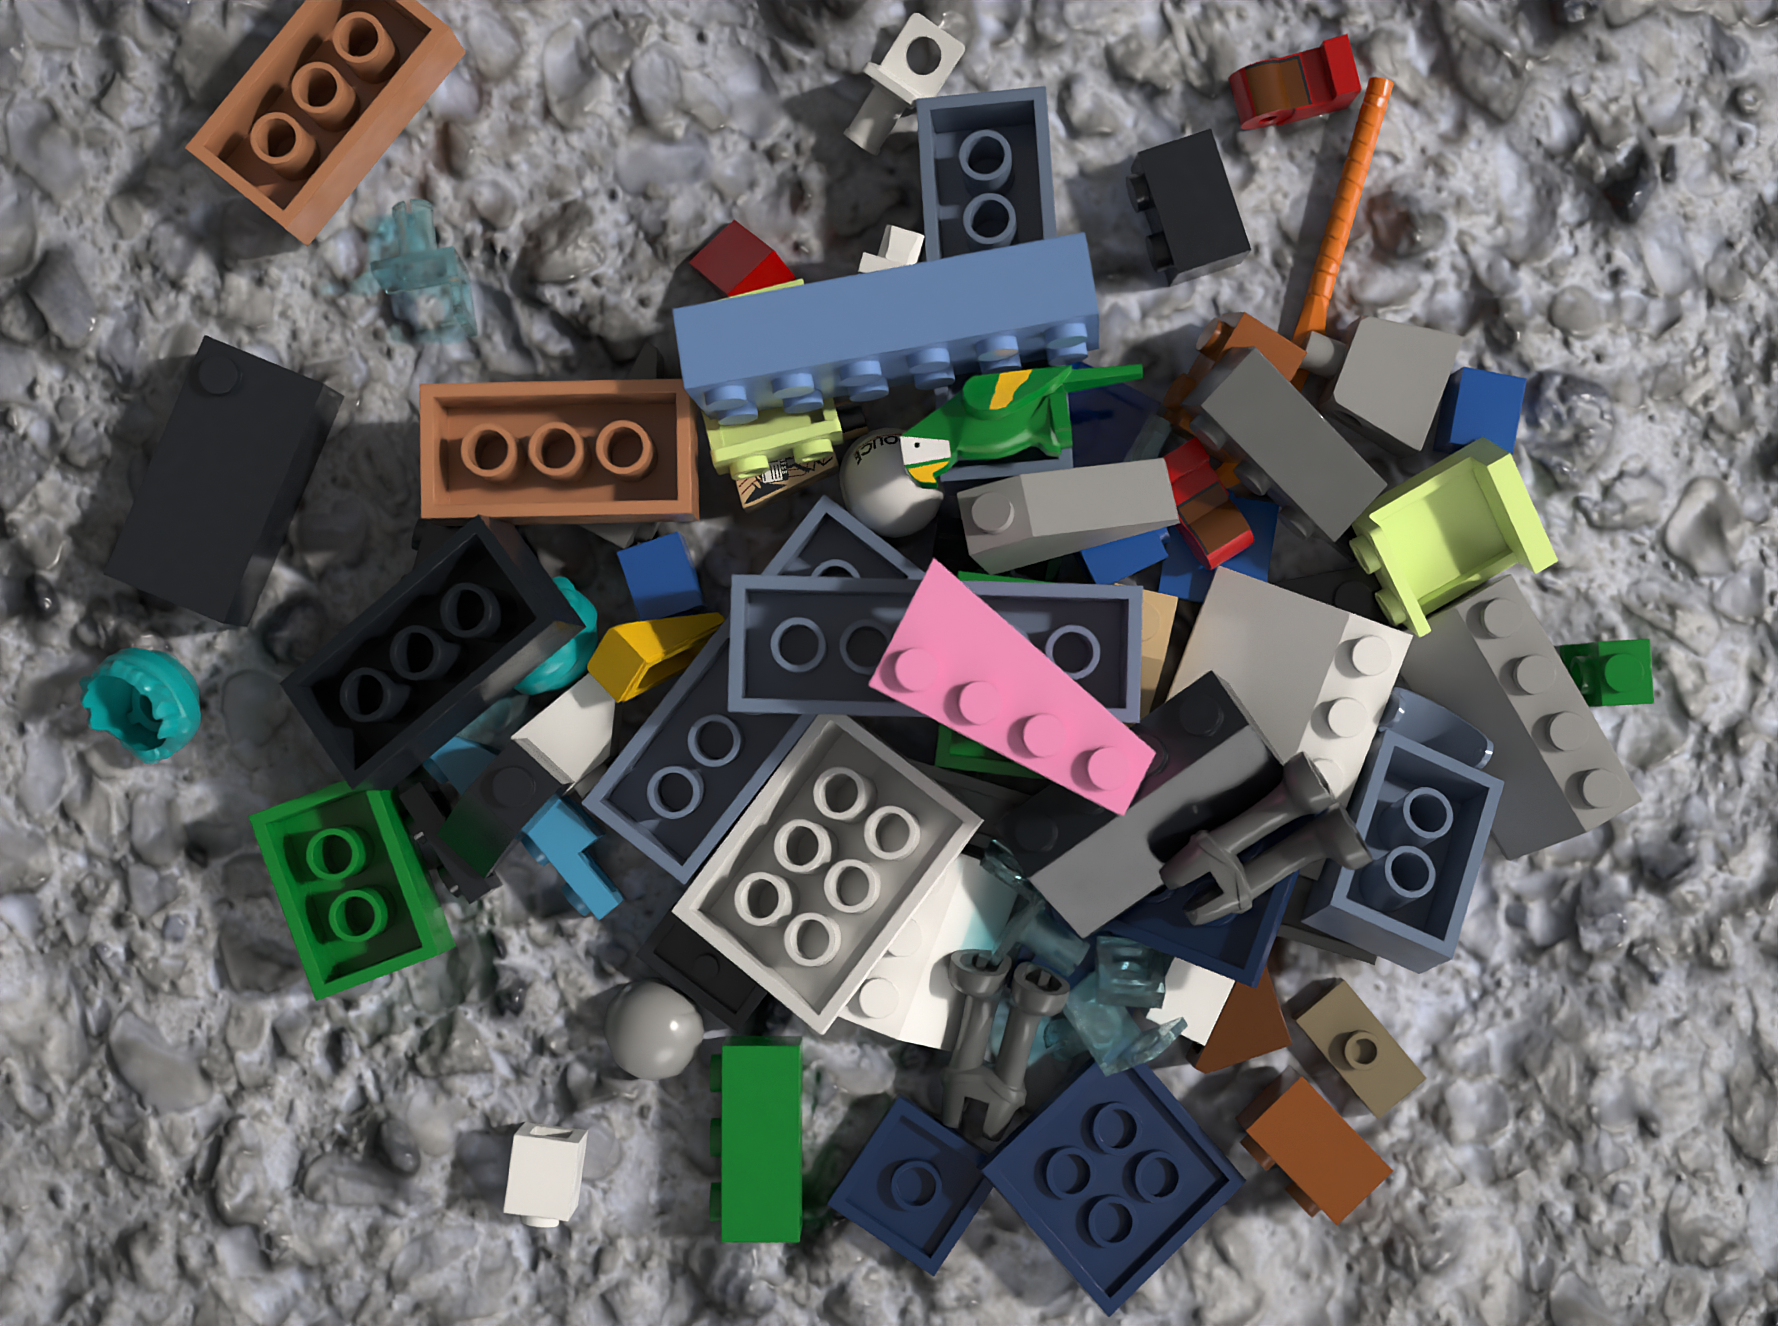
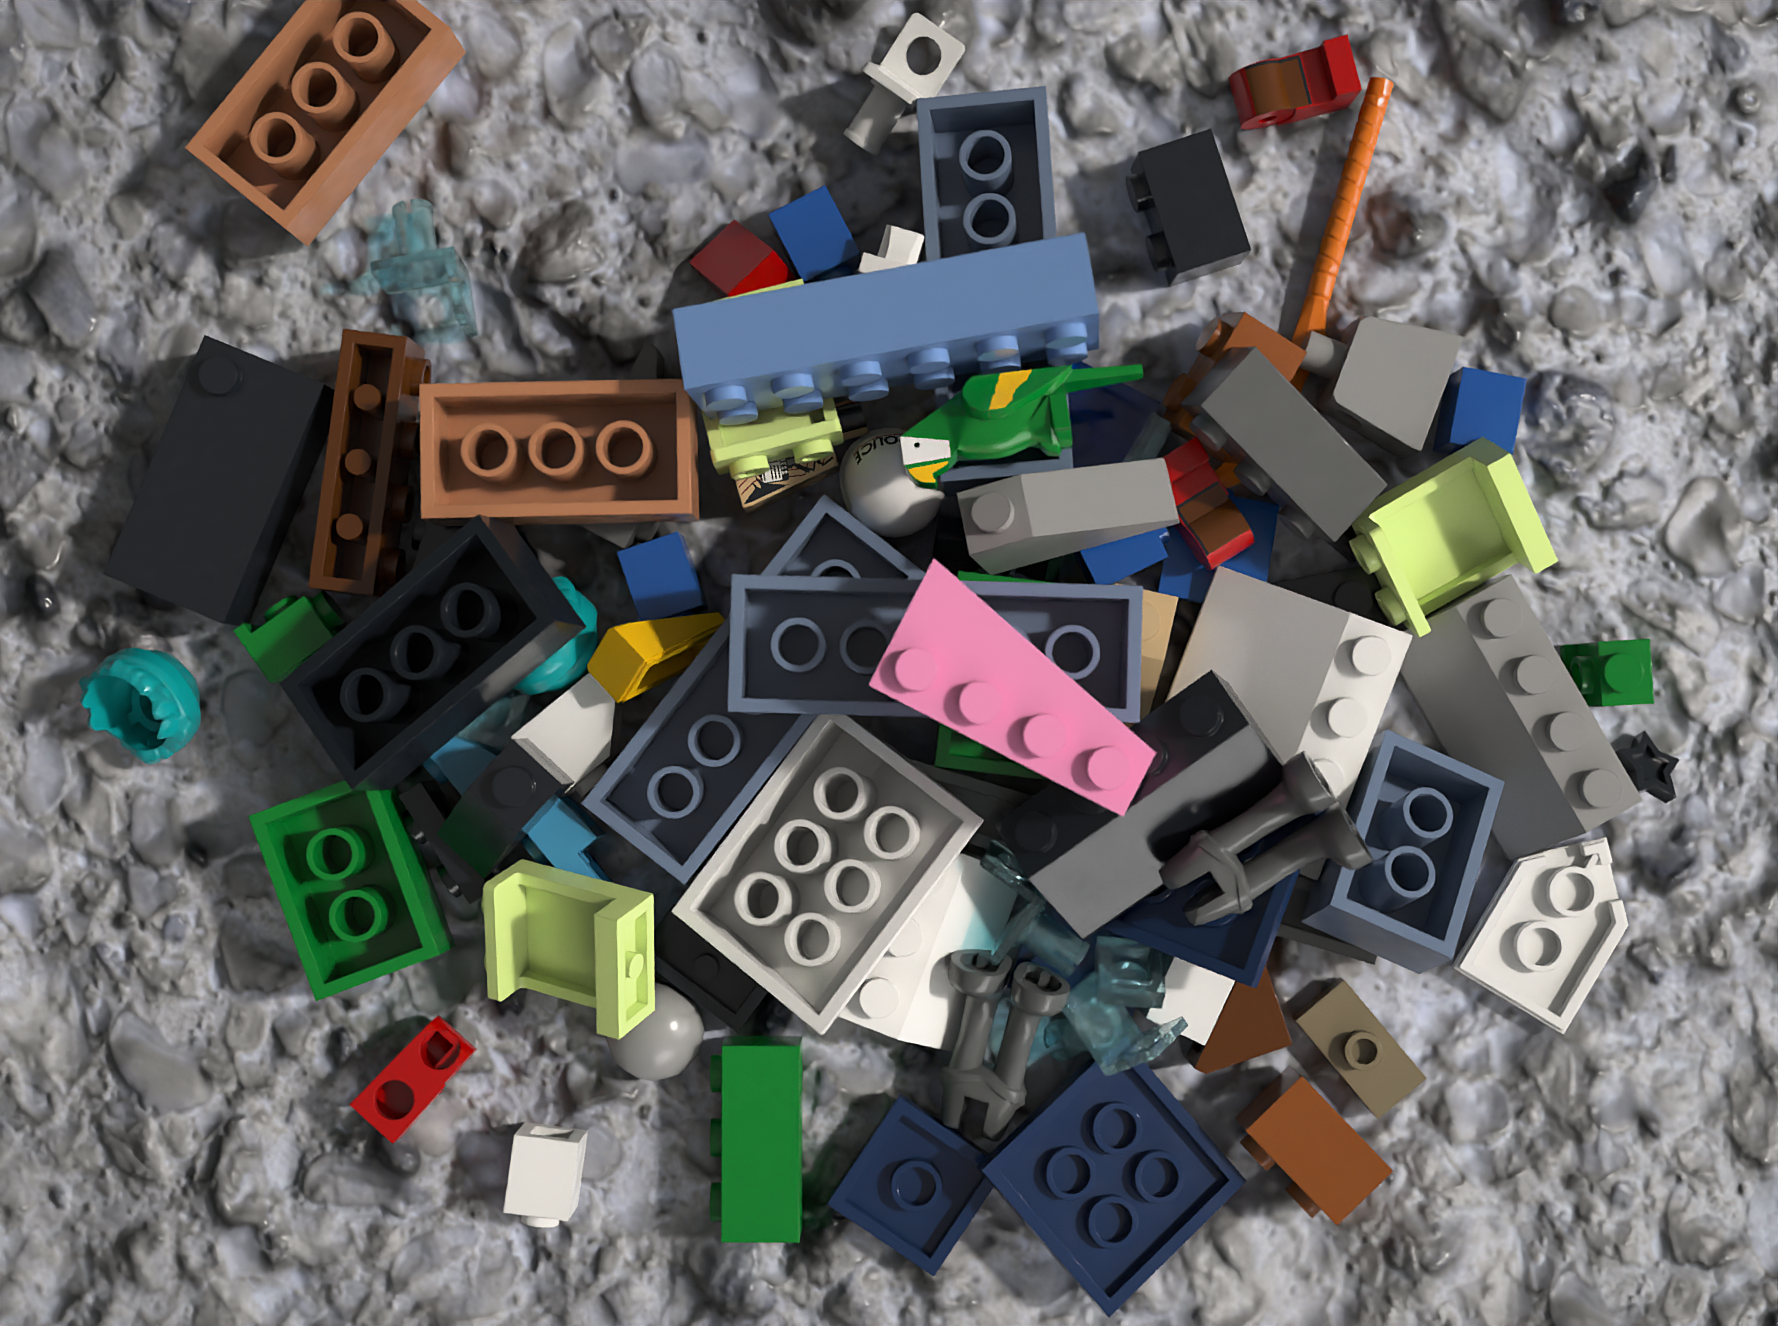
sand blue helmet [1376,687,1493,770] -> none
none -> green brick [233,591,346,684]
none -> reddish brown brick [308,329,432,598]
none -> red leg [349,1015,477,1144]
none -> yellowish green panel [481,859,655,1040]
none -> blue brick [768,185,861,284]
none -> white tile [1452,837,1629,1034]
none -> black piece [1615,730,1680,803]

